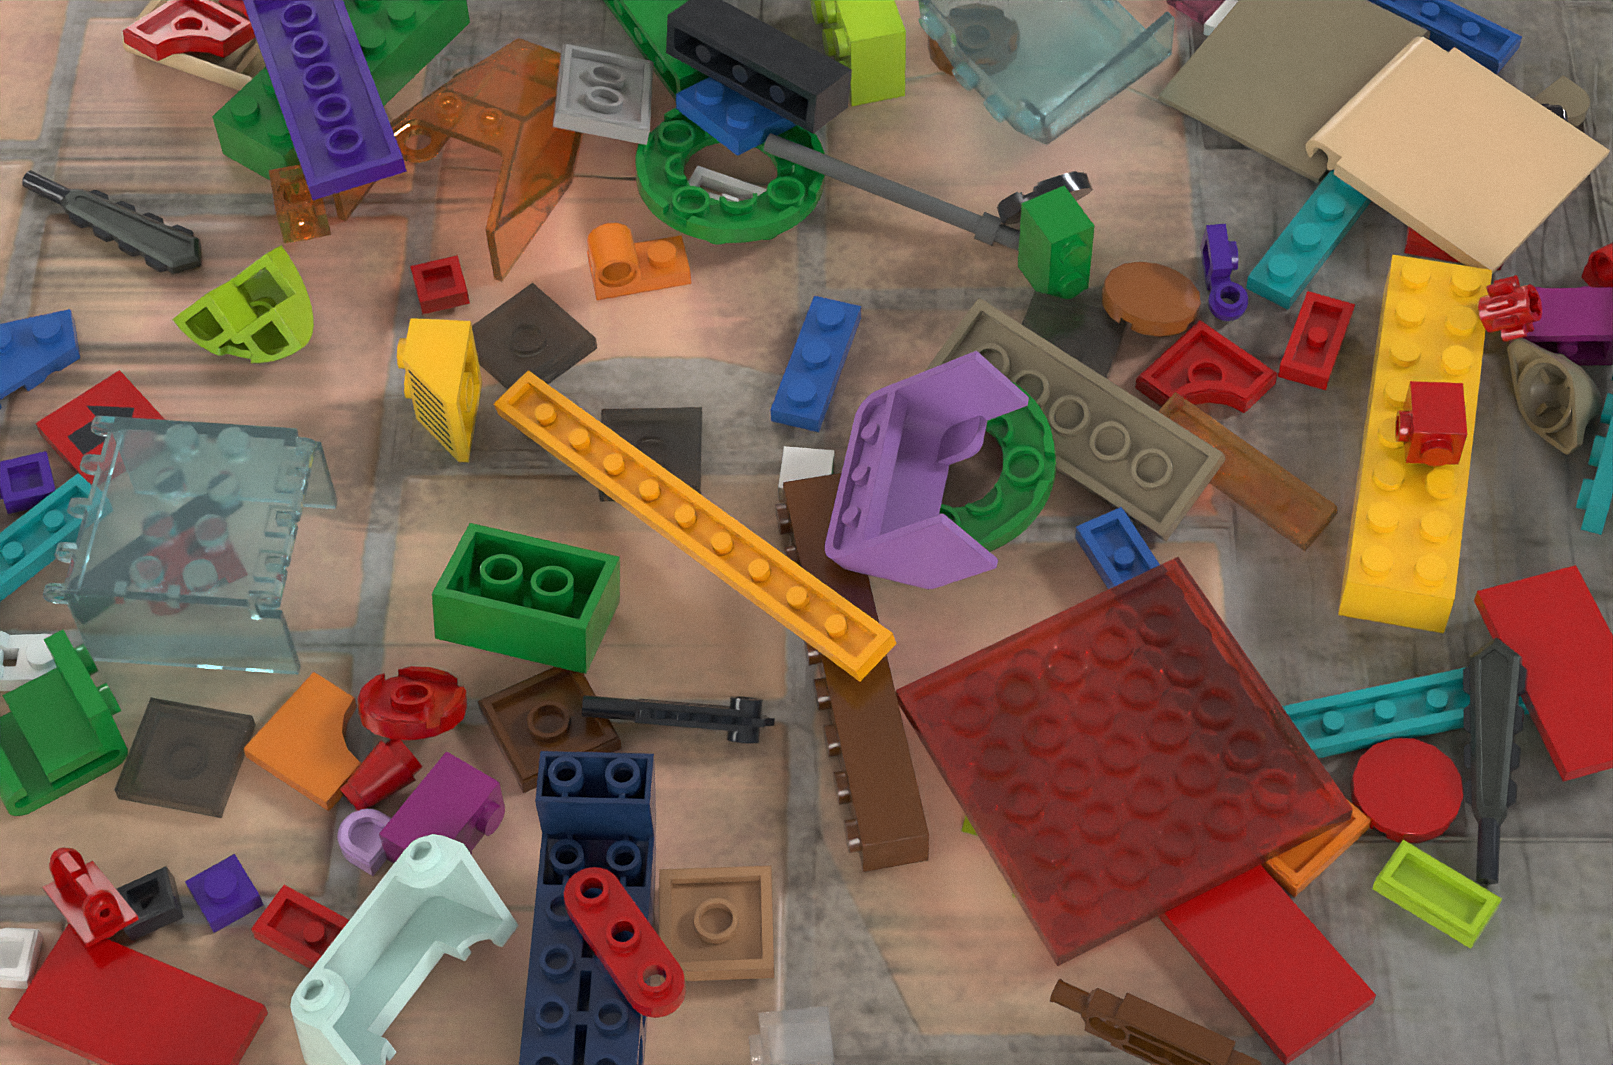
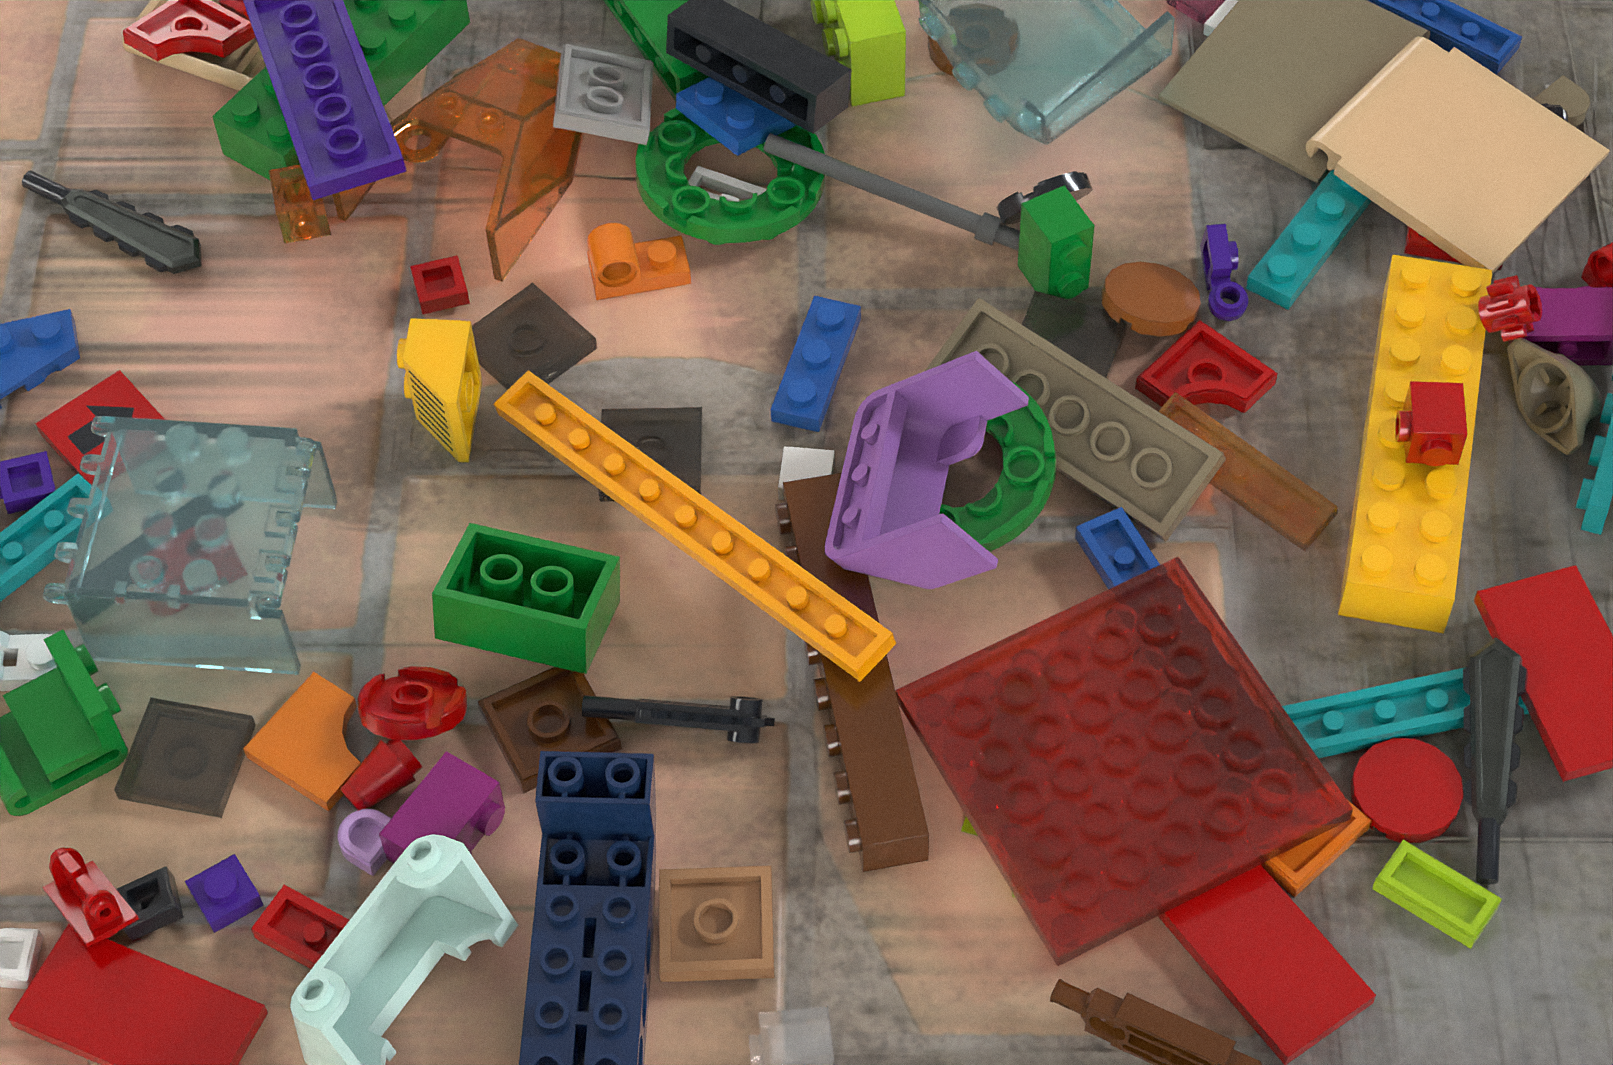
lime brick [172,245,314,363] -> none
red plate [564,867,686,1018] -> none
red plate [1278,291,1355,391] -> none

